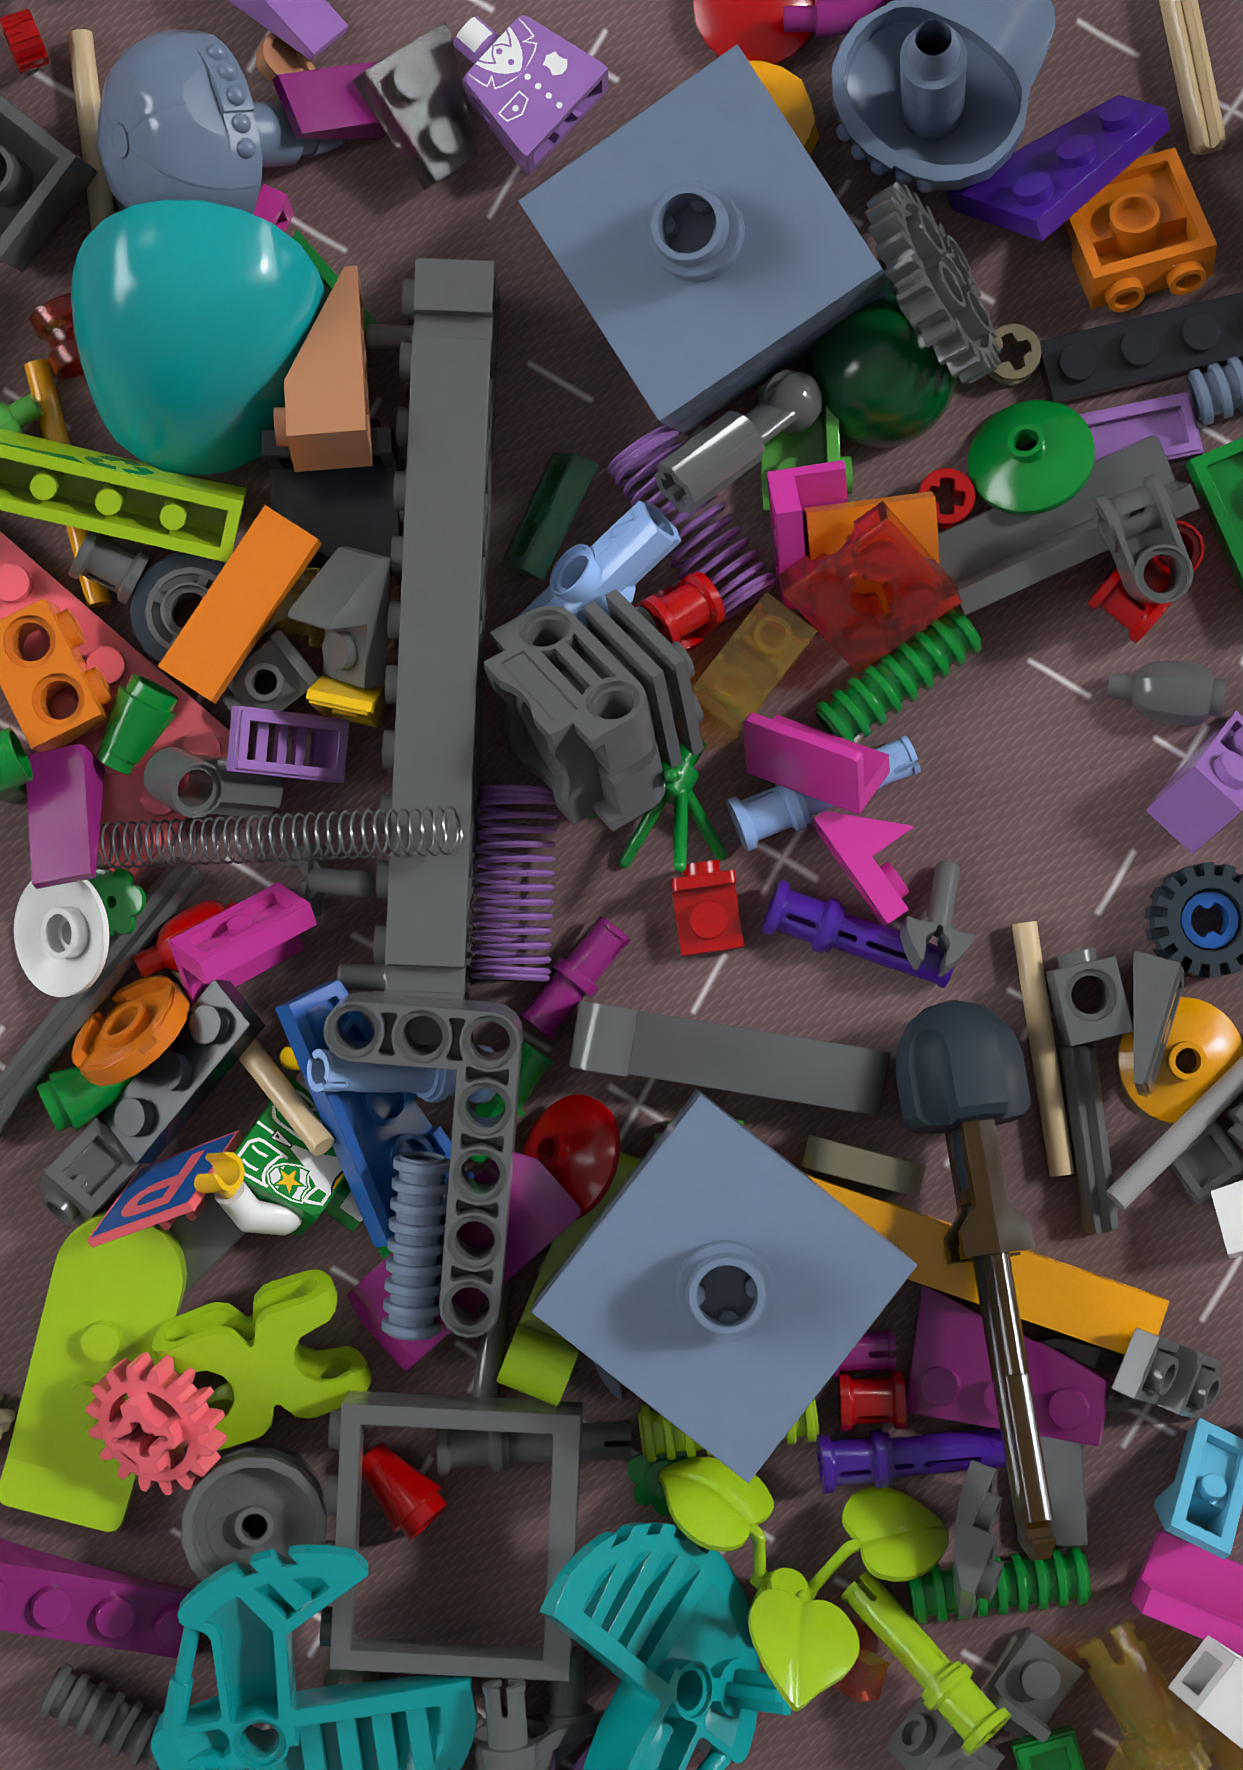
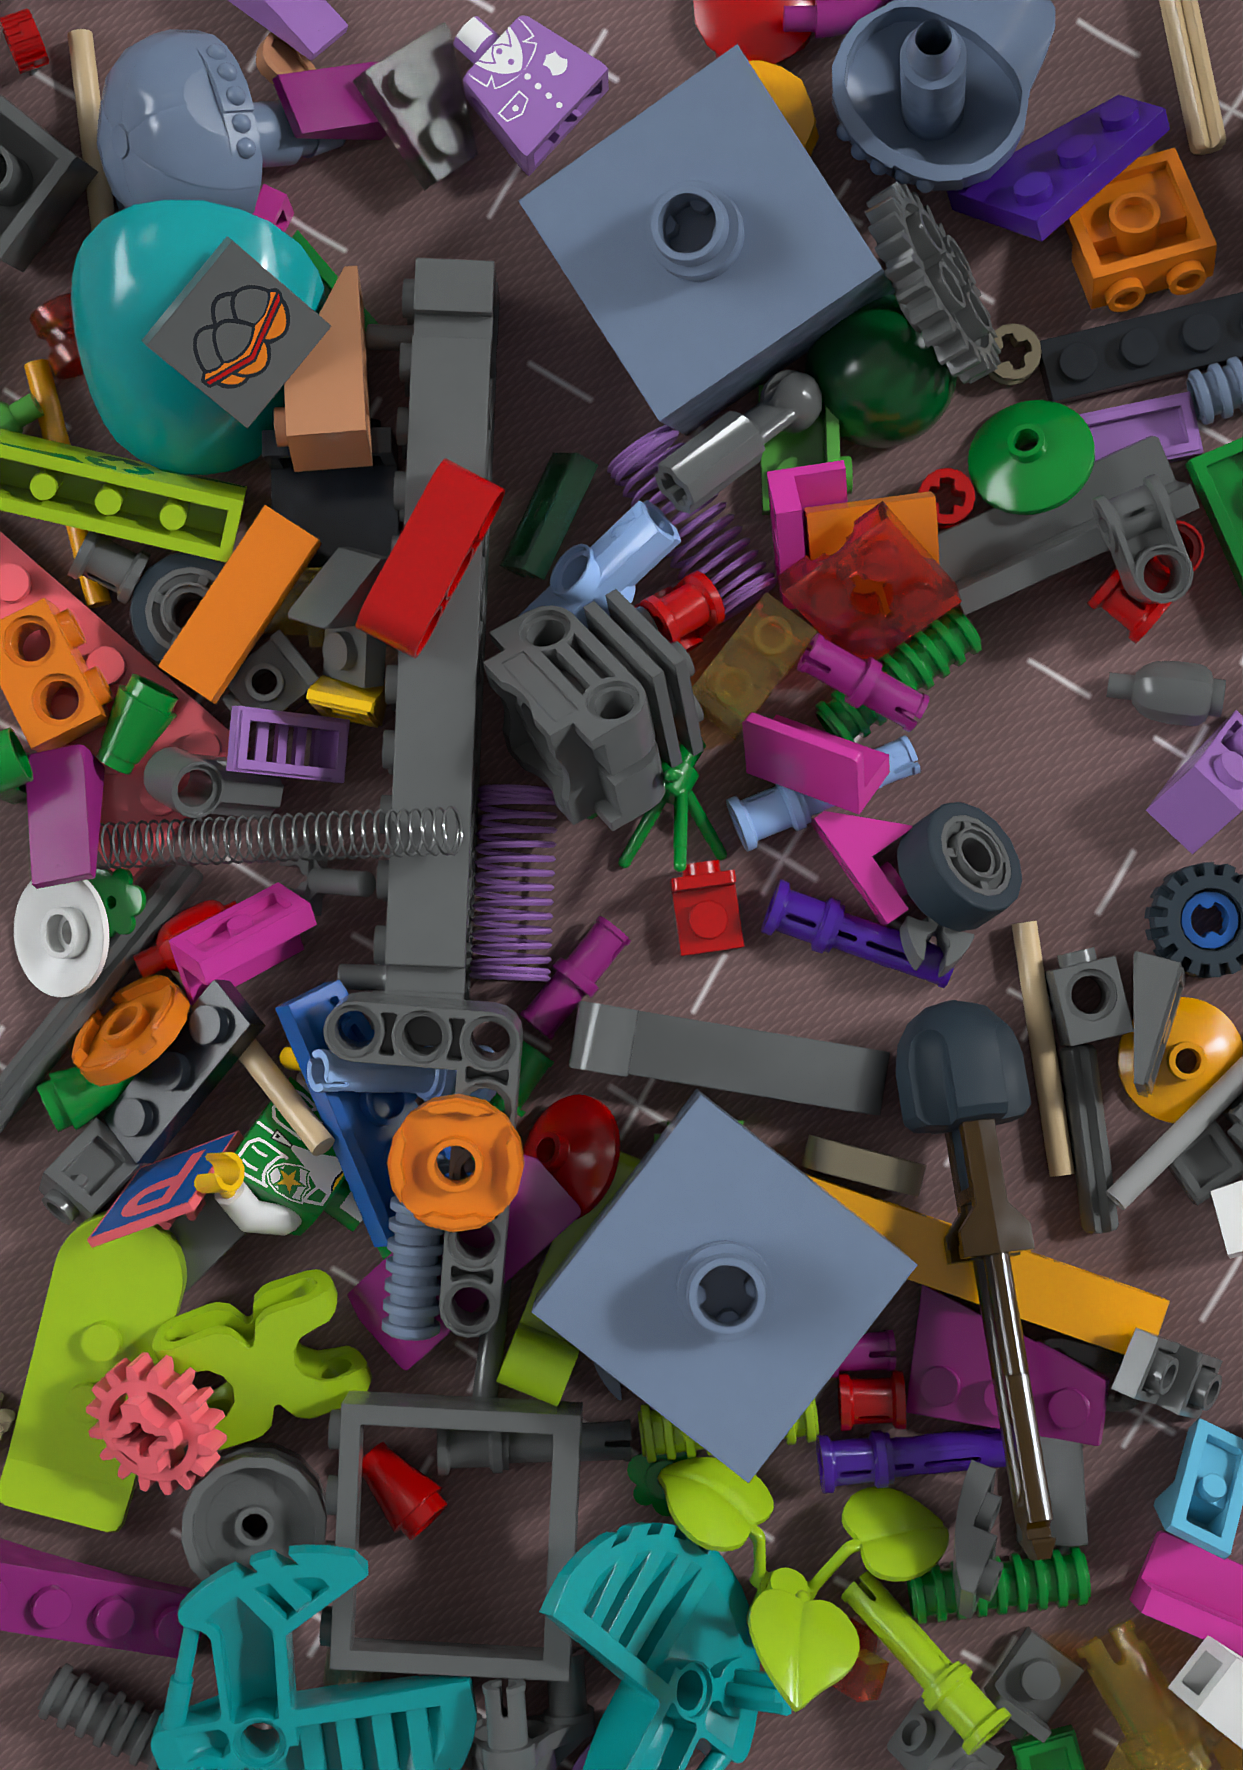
none -> dark grey tile [141,236,332,429]
none -> red beam [356,458,505,659]
none -> orange tile [387,1094,525,1232]
none -> magenta pin [797,633,930,732]
none -> black wheel [897,802,1022,932]

